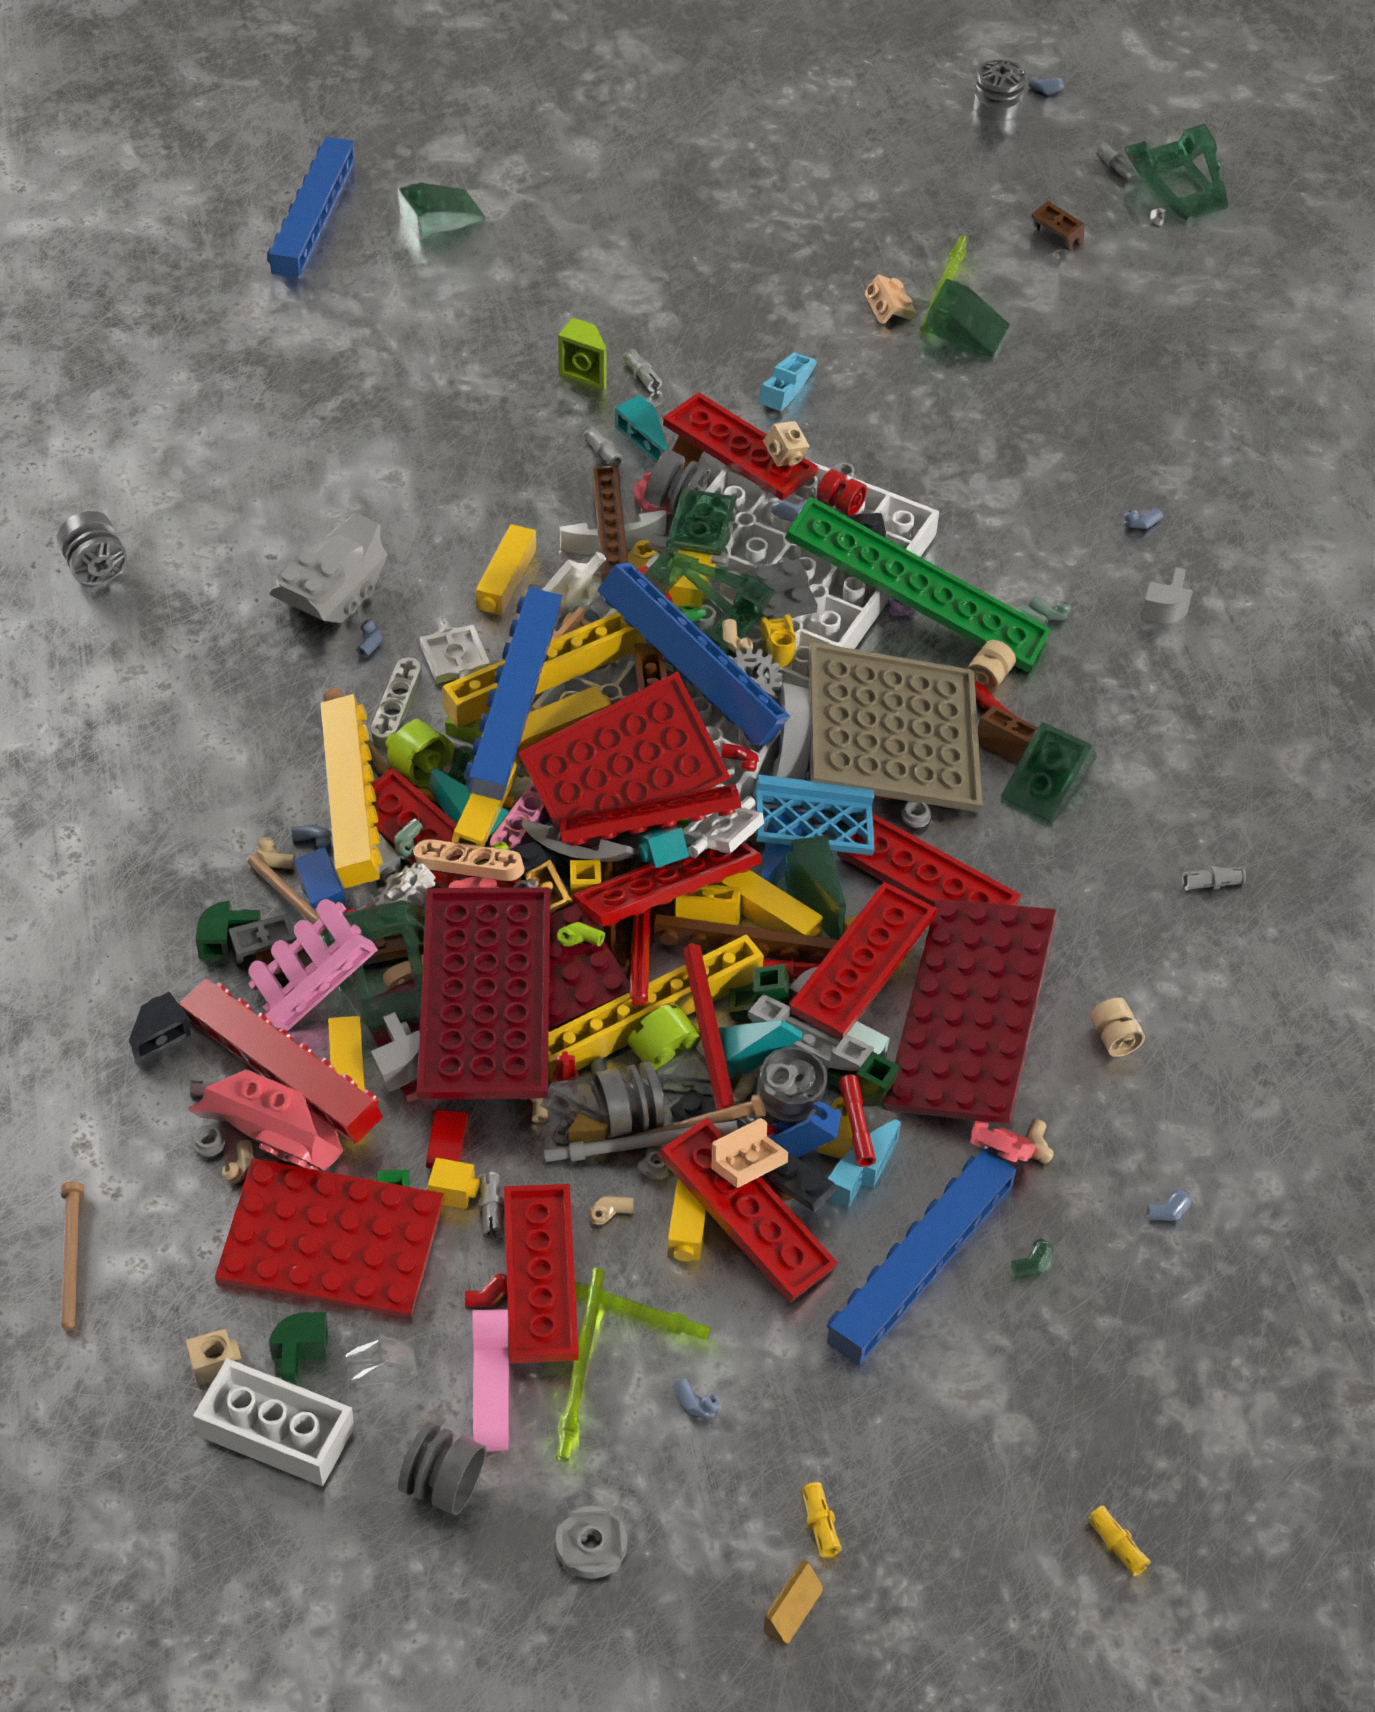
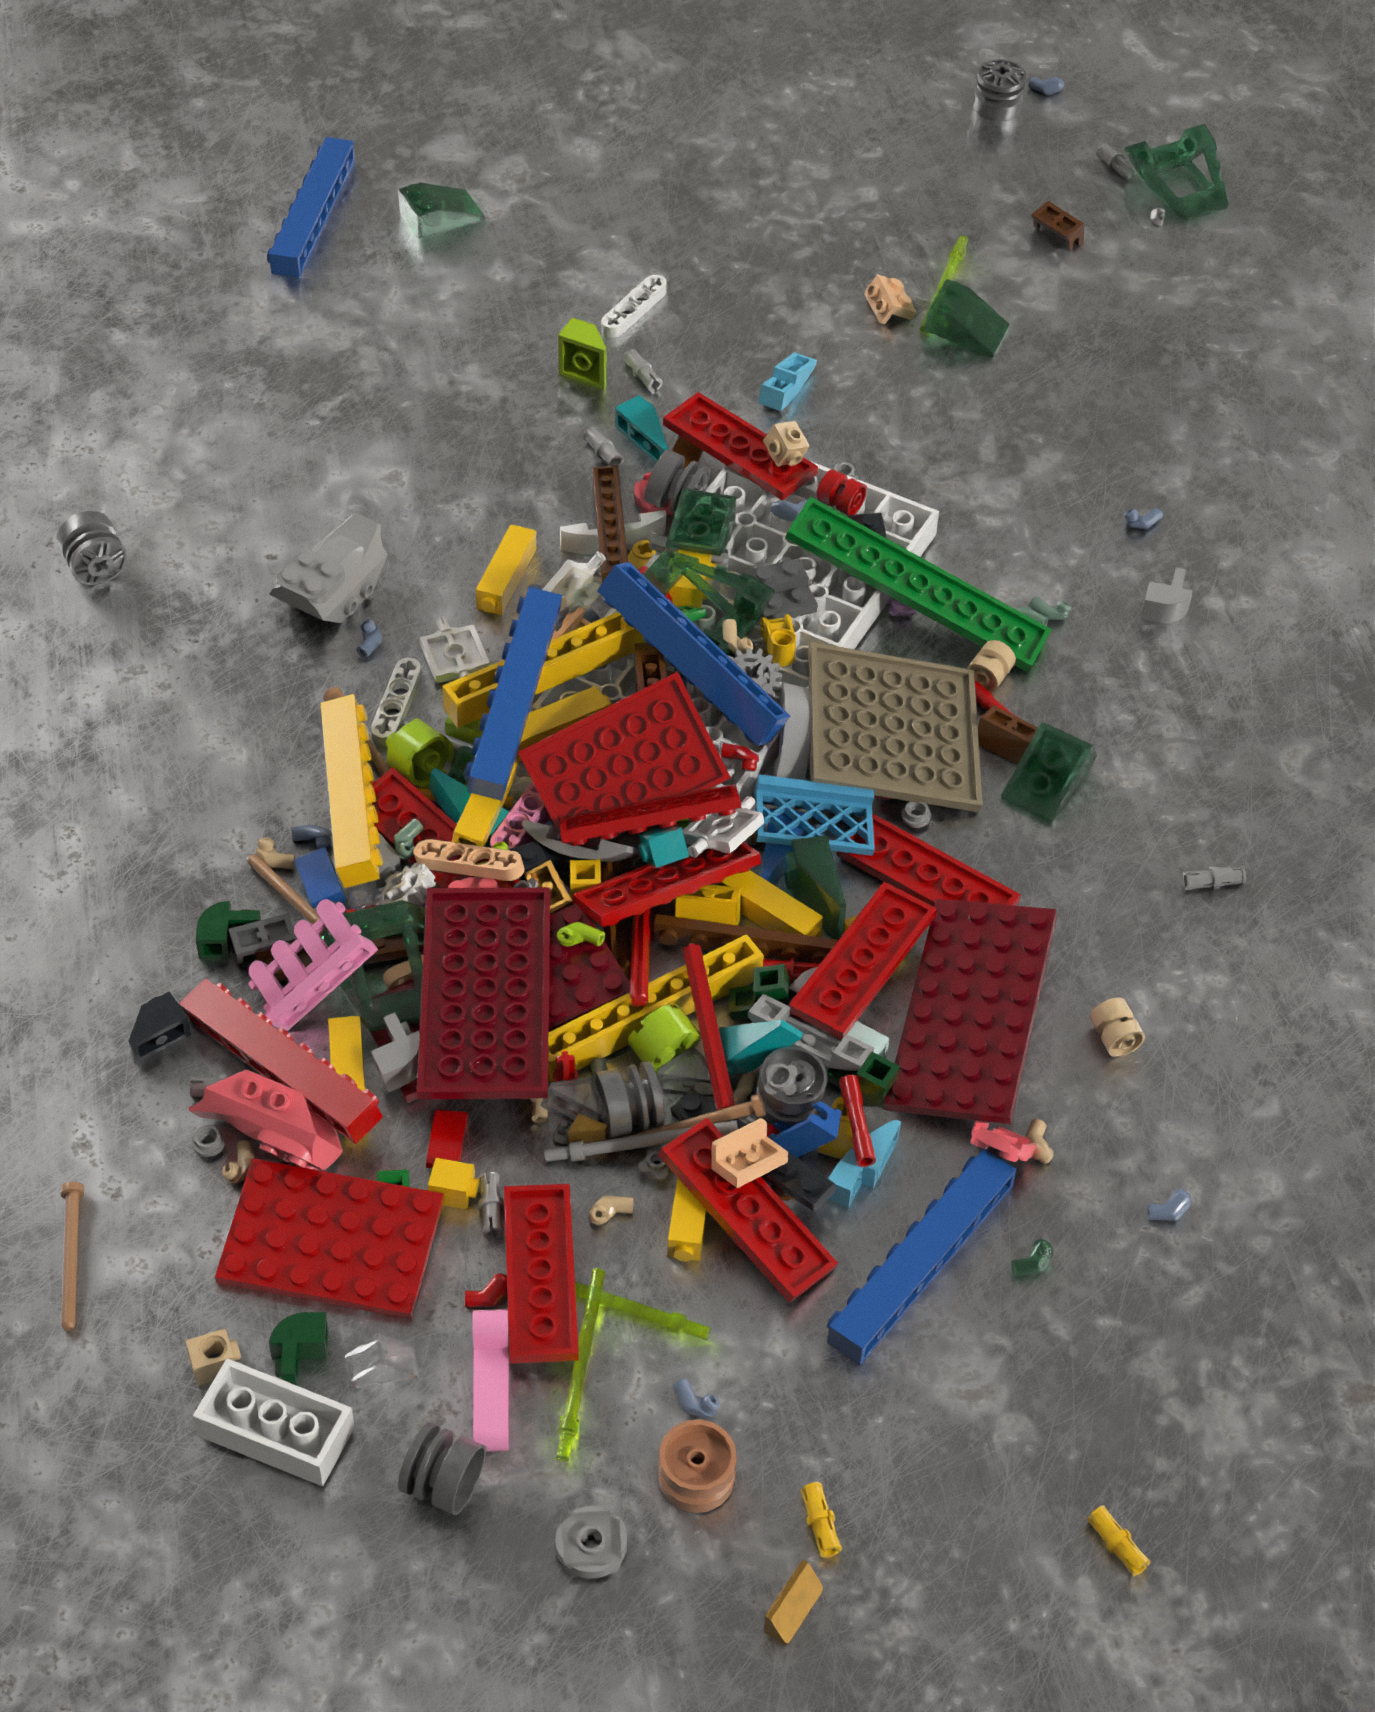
none -> white beam [601,275,667,338]
none -> nougat wheel [658,1419,737,1513]

